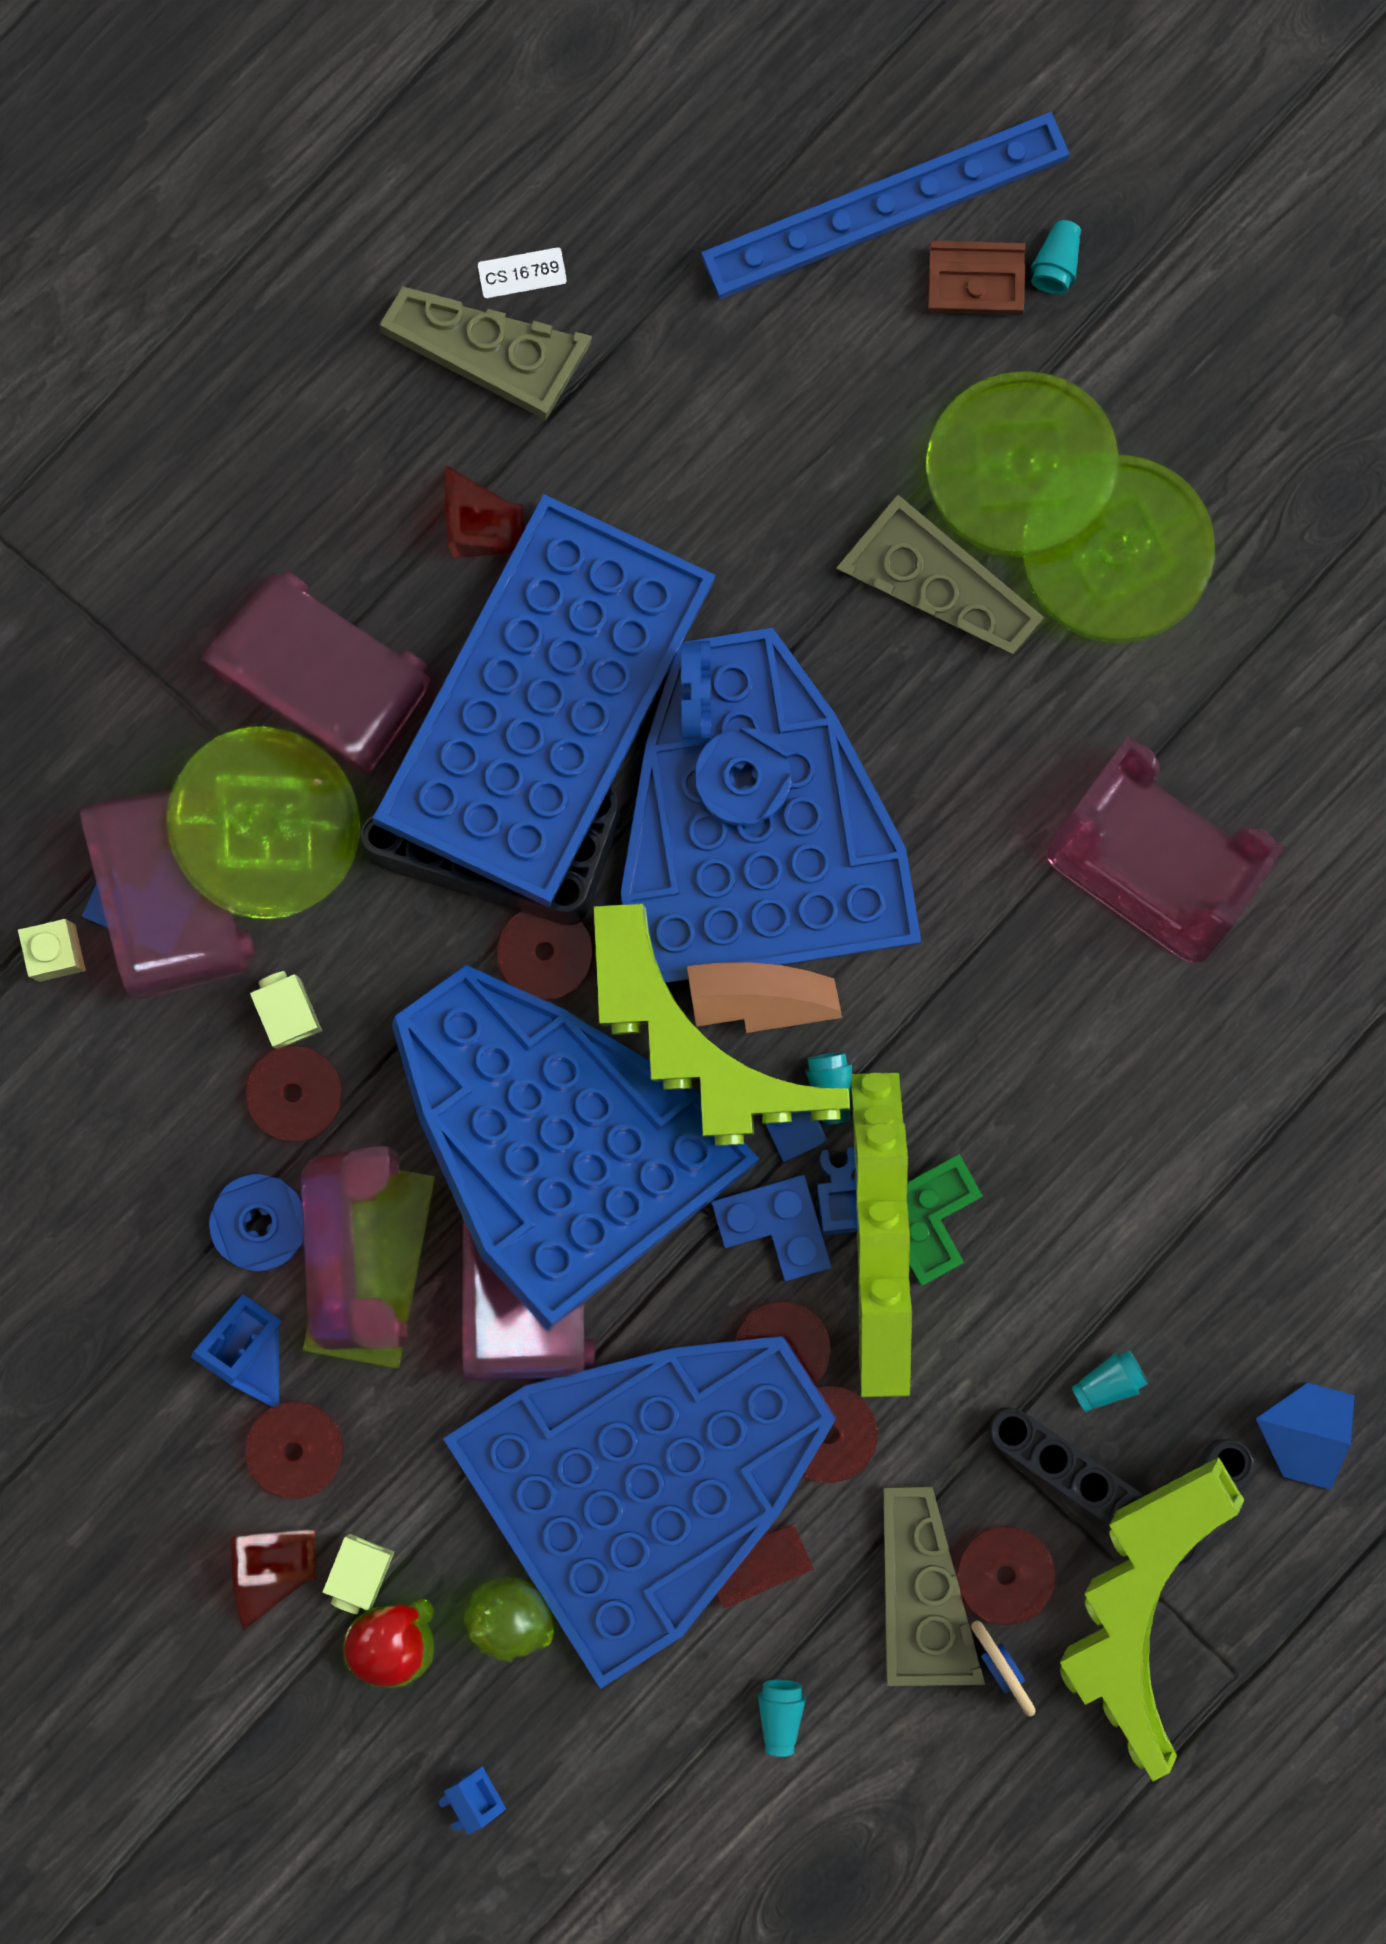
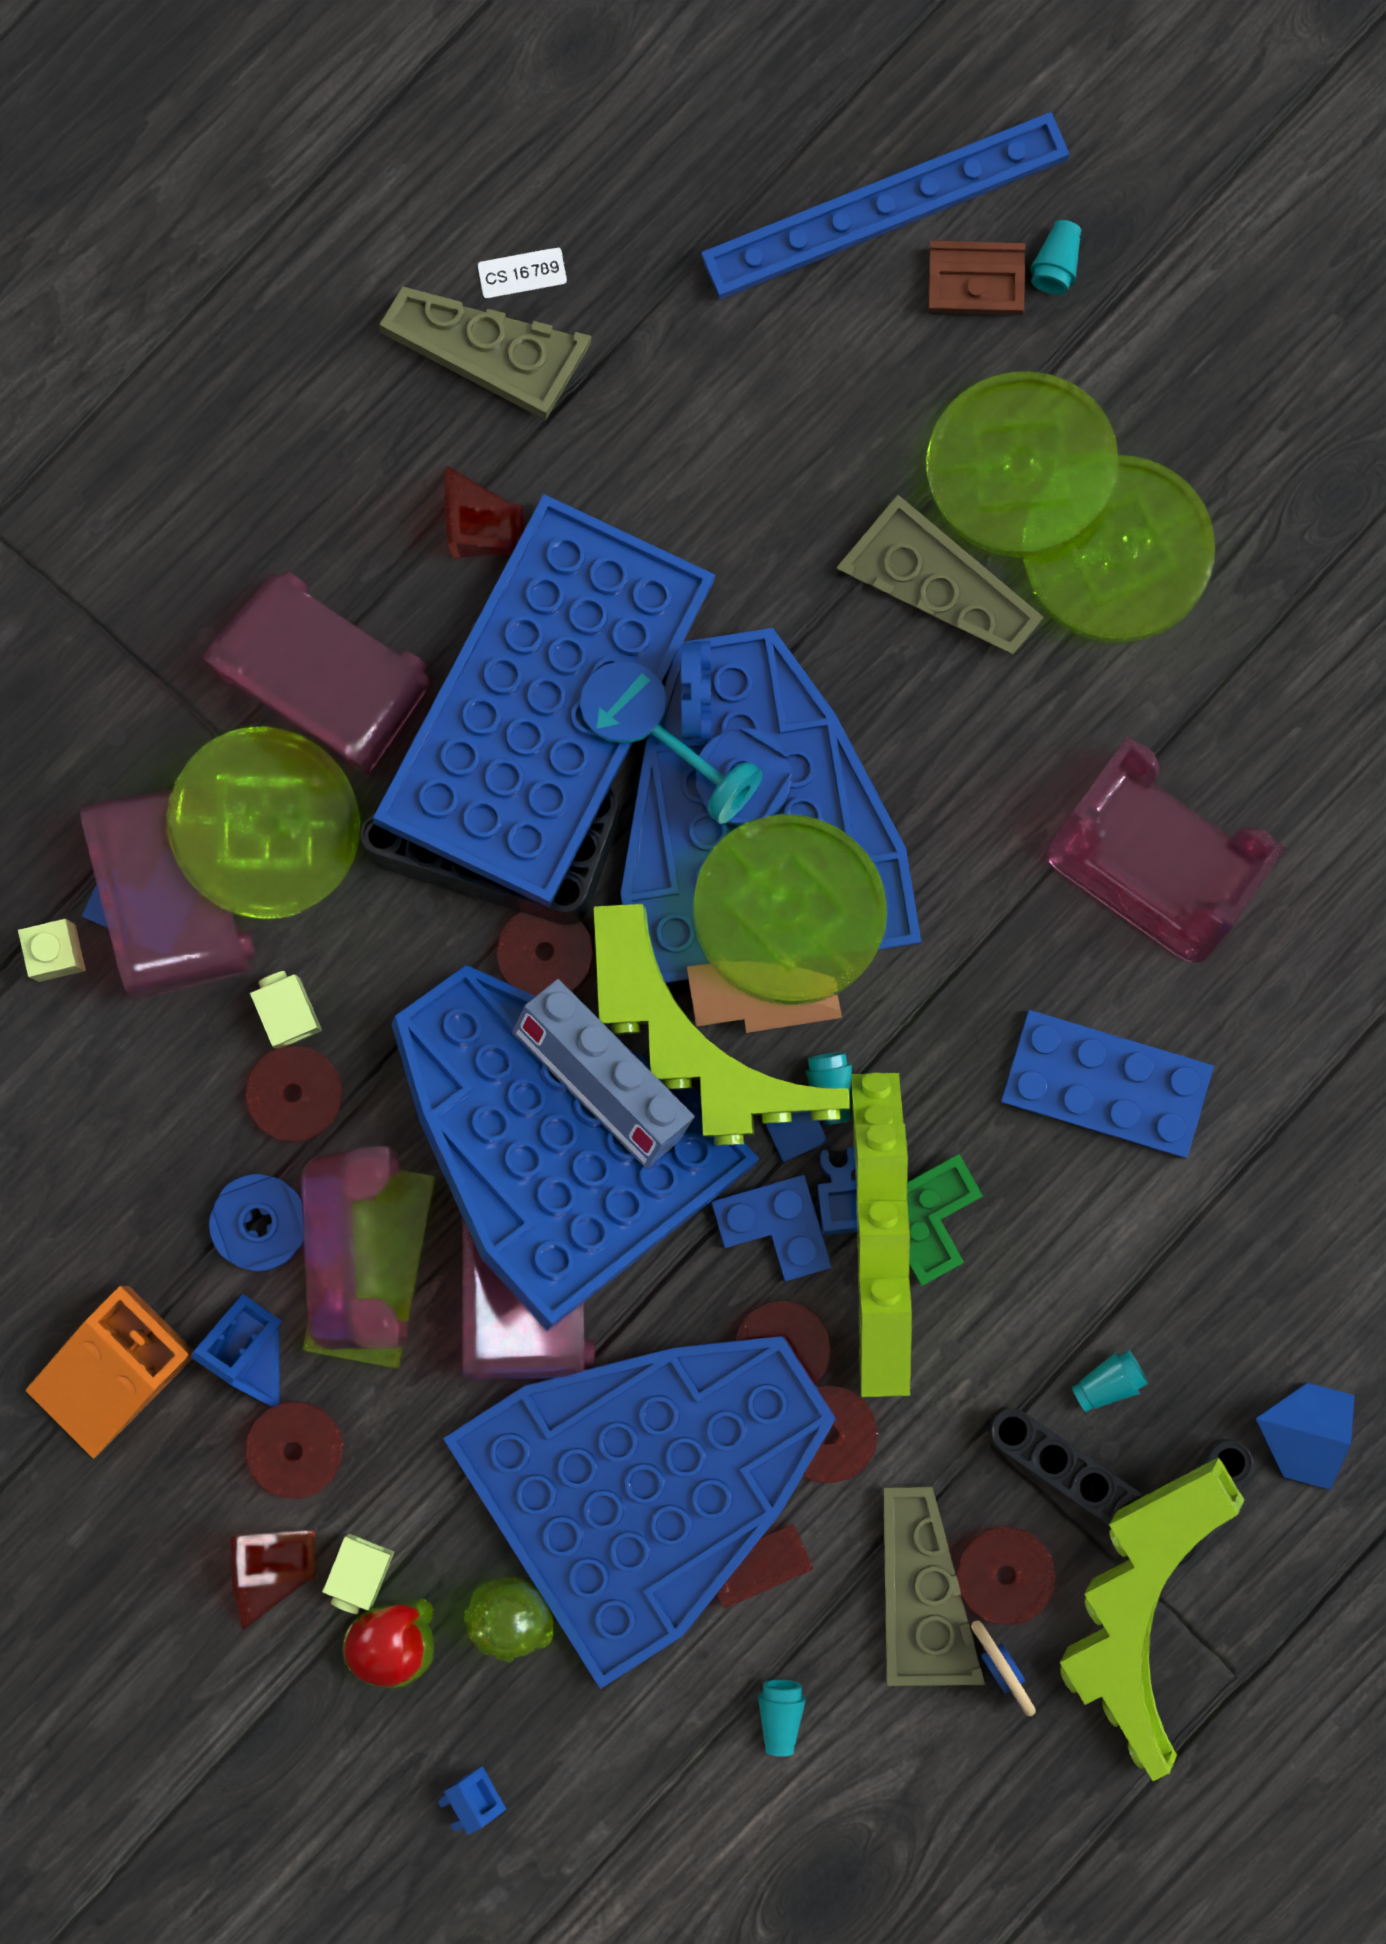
none -> orange slope [25,1286,194,1459]
none -> sand blue brick [512,979,695,1169]
none -> piece [580,661,763,824]
none -> clear neon green plate [692,814,887,1005]
none -> blue plate [1000,1010,1214,1159]

